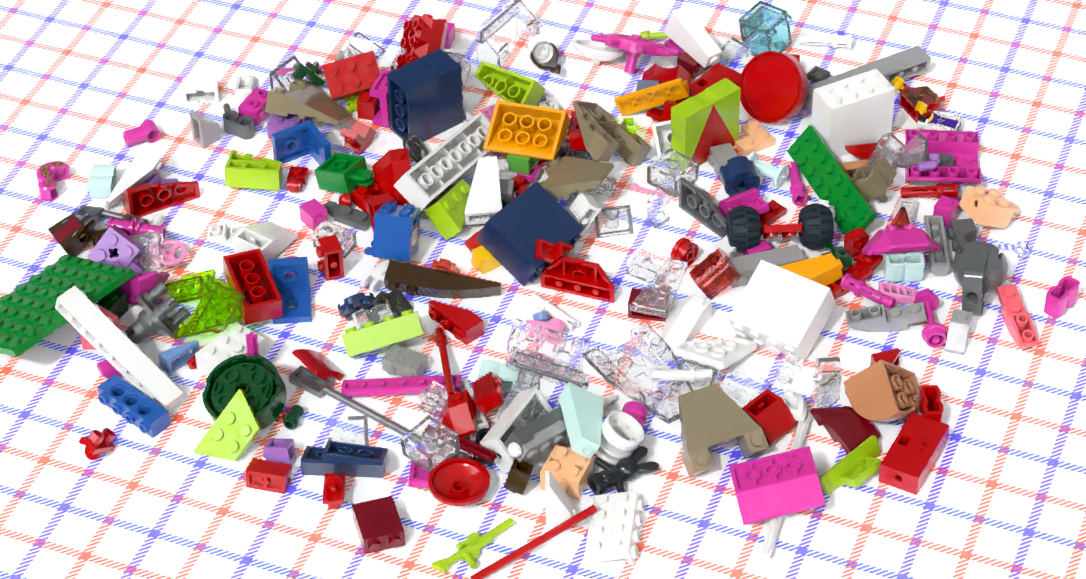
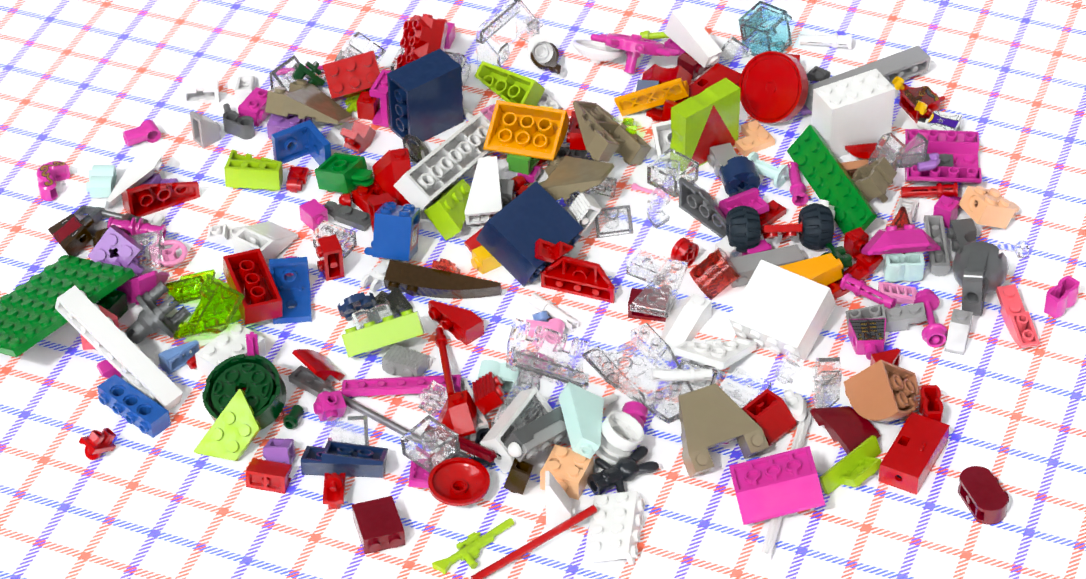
none -> dark pink brick [313,390,347,421]
none -> torso [848,318,886,360]
none -> dark red brick [958,466,1009,525]

